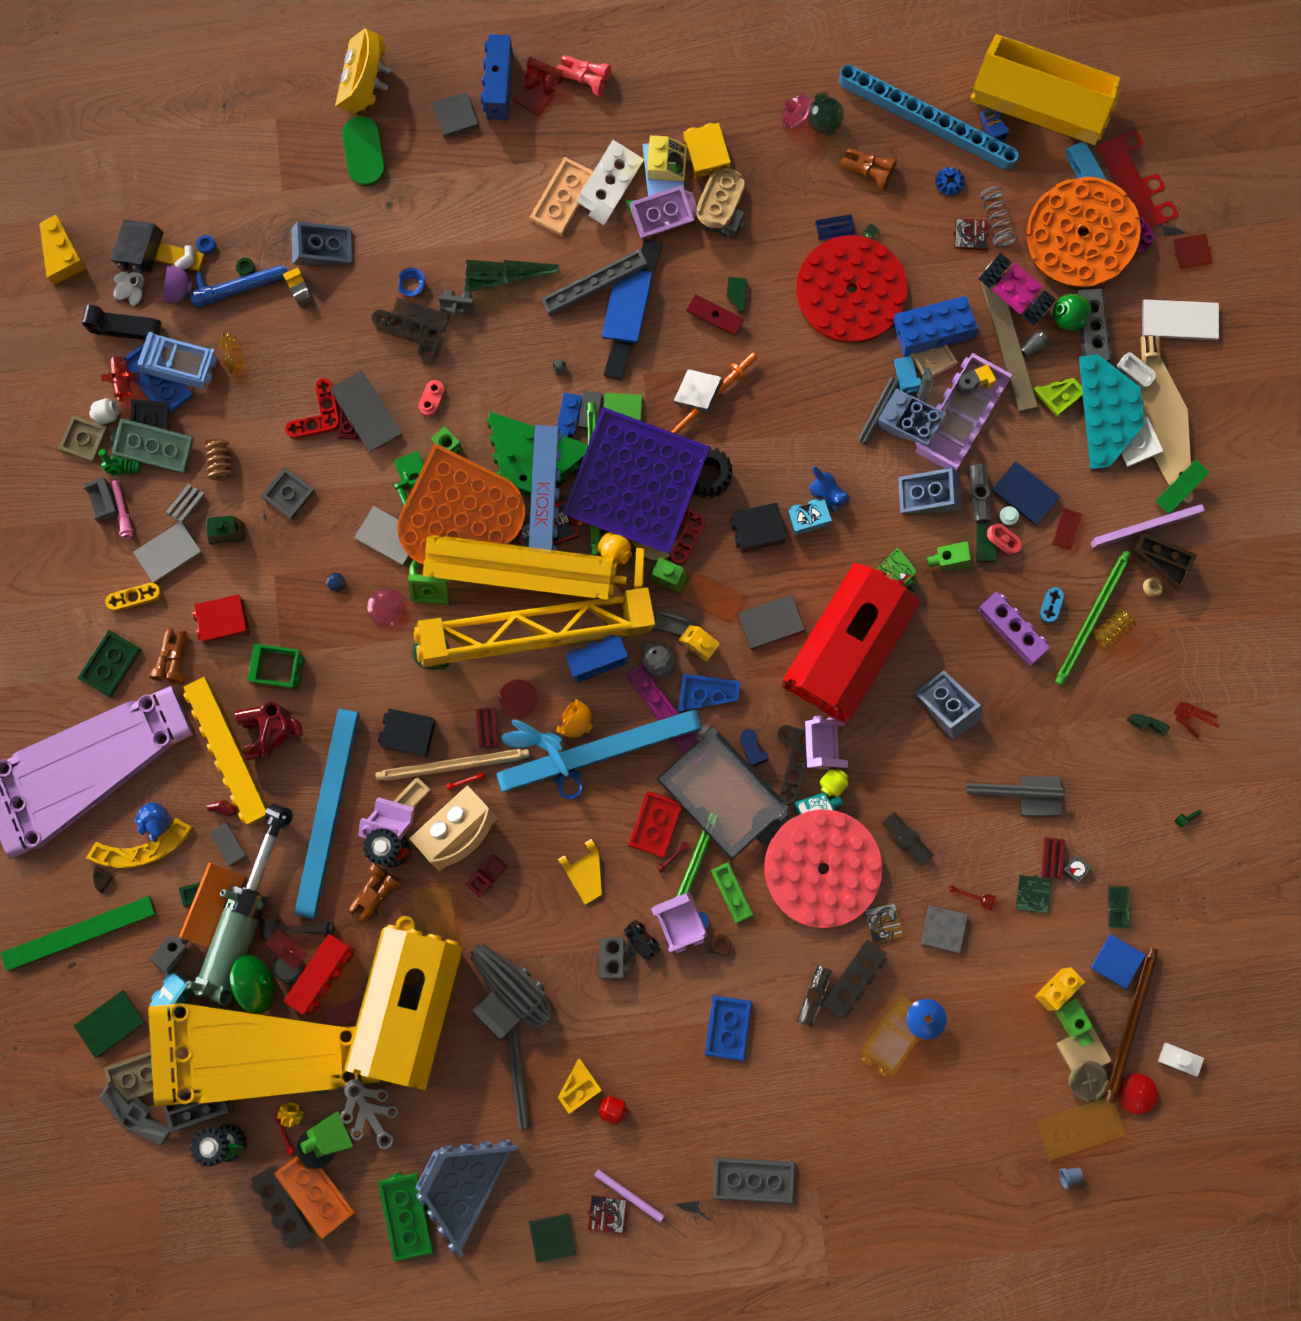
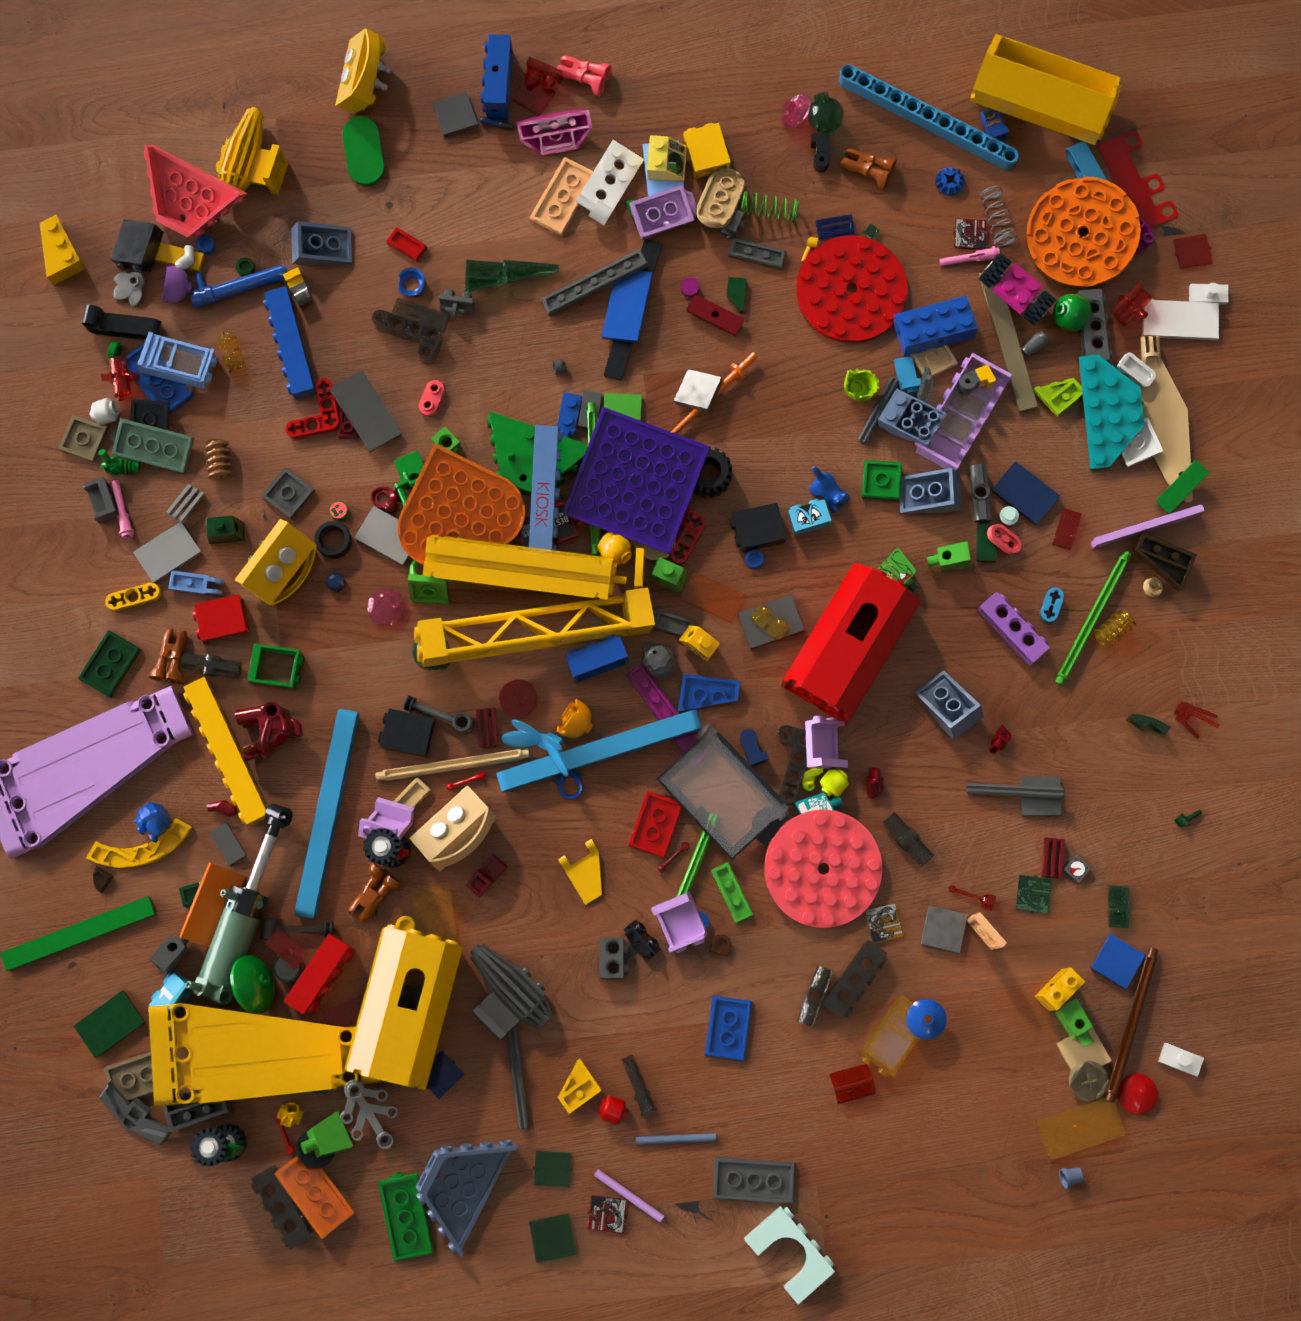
none -> green tile [107,341,123,363]
none -> coral piece [144,145,247,238]
none -> medium blue hinge [168,570,224,596]
none -> clear smoke piece [181,652,242,679]
none -> yellow piece [216,107,289,195]
none -> yellow piece [235,519,316,606]
none -> blue brick [263,286,317,400]
none -> black tyre [314,521,352,559]
none -> tile [329,501,349,521]
none -> dark red piece [371,486,401,514]
none -> red tile [386,227,427,262]
none -> dark grey piece [403,695,474,735]
none -> clear blue piece [426,1051,464,1099]
none -> piece [479,117,514,130]
none -> dark pink wedge [517,109,592,156]
none -> clear green piece [533,1151,572,1187]
none -> clear smoke pin [621,1055,657,1117]
none -> sand blue bar [636,1133,716,1145]
none -> magenta tile [681,278,699,297]
none -> dark grey tile [728,238,786,270]
none -> bright green piece [741,191,799,223]
none -> light aqua arch [744,1206,835,1304]
none -> blue tile [745,549,764,569]
none -> clear yellow hinge [750,605,790,640]
none -> yellow hand [801,237,818,262]
none -> neon yellow arm [802,768,823,791]
none -> black leg [811,134,830,173]
none -> clear red panel [830,1064,876,1104]
none -> lime hair [843,369,880,402]
none -> green tile [861,460,902,500]
none -> dark red piece [867,767,884,799]
none -> bright pink pin [939,246,1000,266]
none -> light nougat tile [966,912,1007,950]
none -> dark red piece [989,725,1011,754]
none -> clear red pin [1112,283,1153,327]
none -> white tile [1189,283,1228,305]

